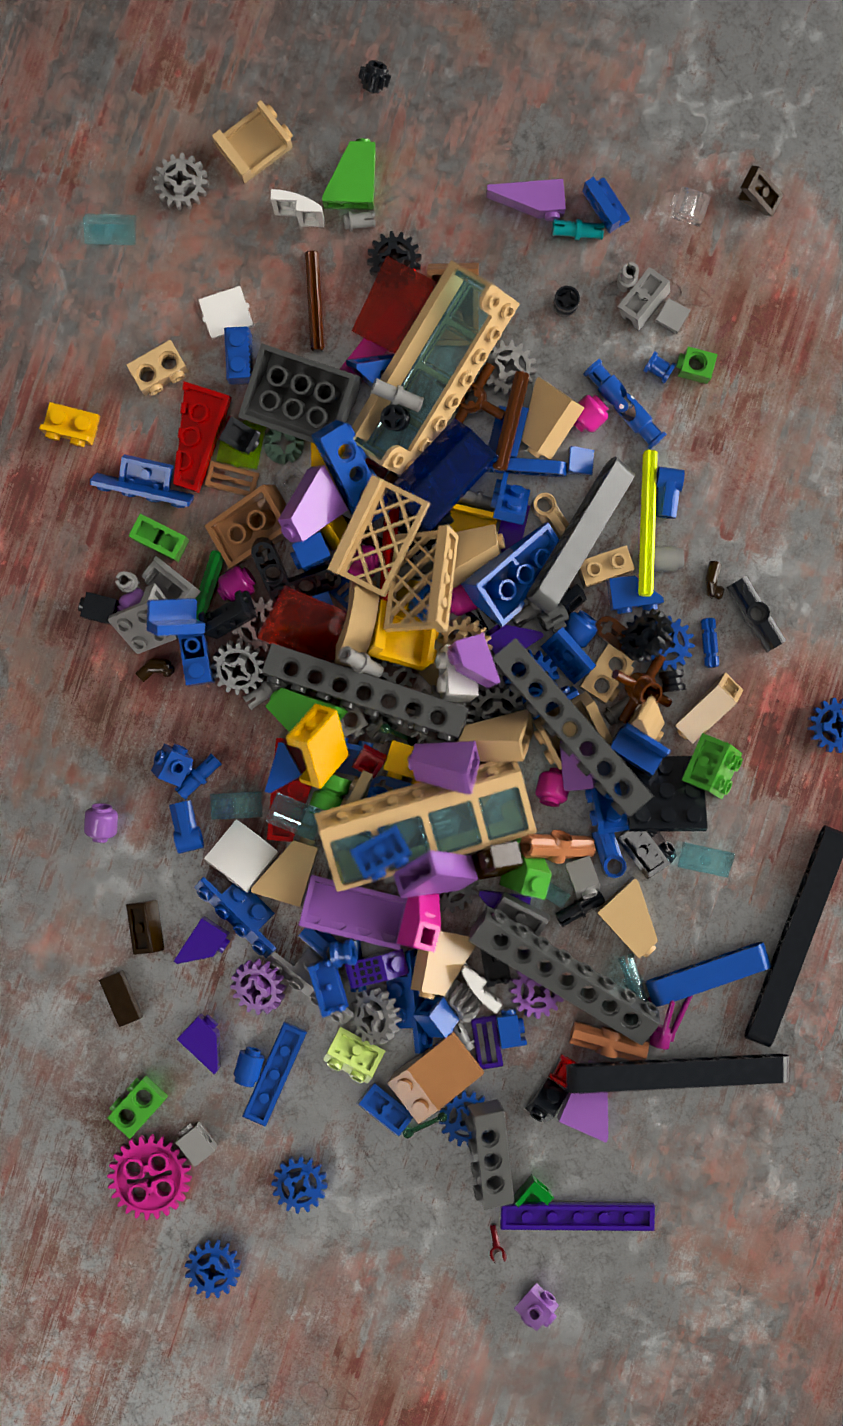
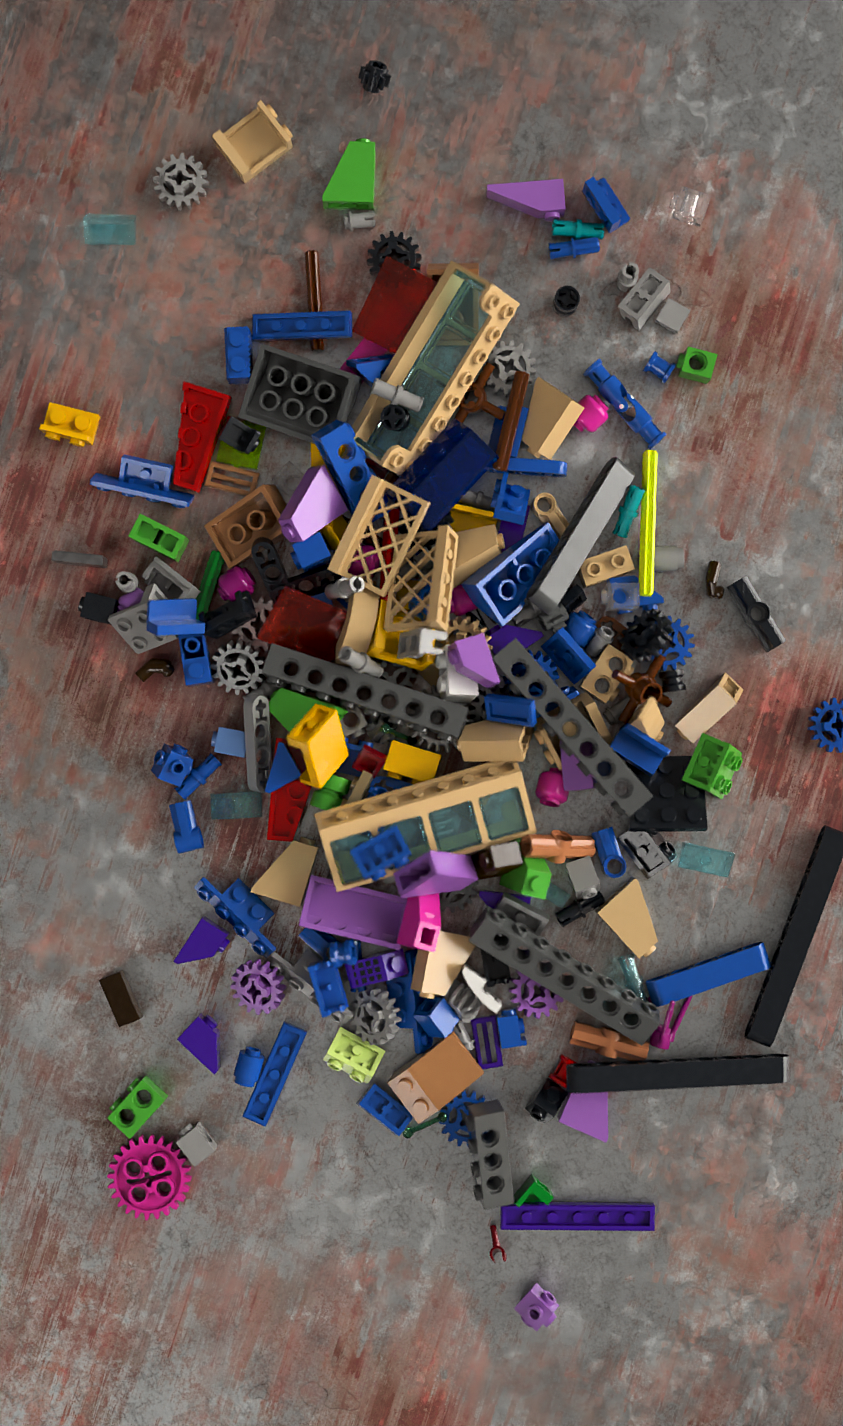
medium lavender head [84,803,118,843] -> none
dark brown slope [126,900,164,955] -> none
tan brick [127,339,189,396] -> none
blue gear [185,1239,241,1298] -> none
white piece [198,286,254,340] -> none
white slope [204,819,279,893] -> none
sand green gear [263,429,304,464] -> none
clear light blue slope [266,793,322,840] -> none
white slope [271,189,325,227] -> none
blue gear [271,1155,328,1214] -> none
medium lavender slope [408,741,480,795] -> none
slope [567,446,594,476] -> none
blue bracket [585,781,629,835] -> none
blue piece [656,467,685,519] -> none
blue axle [701,618,719,668] -> none
dark brown slope [738,165,784,217] -> none
none -> flat silver tile [51,550,108,568]
none -> medium blue brick [211,727,246,758]
none -> light grey beam [243,694,272,793]
none -> blue tile [252,310,352,341]
none -> light grey pin [325,576,365,600]
none -> light grey hinge [397,628,448,659]
none -> blue tile [484,693,537,727]
none -> blue axle [549,237,600,260]
none -> light grey pin [584,626,614,659]
none -> clear brick [601,583,640,611]
none -> teal pin [612,485,645,538]

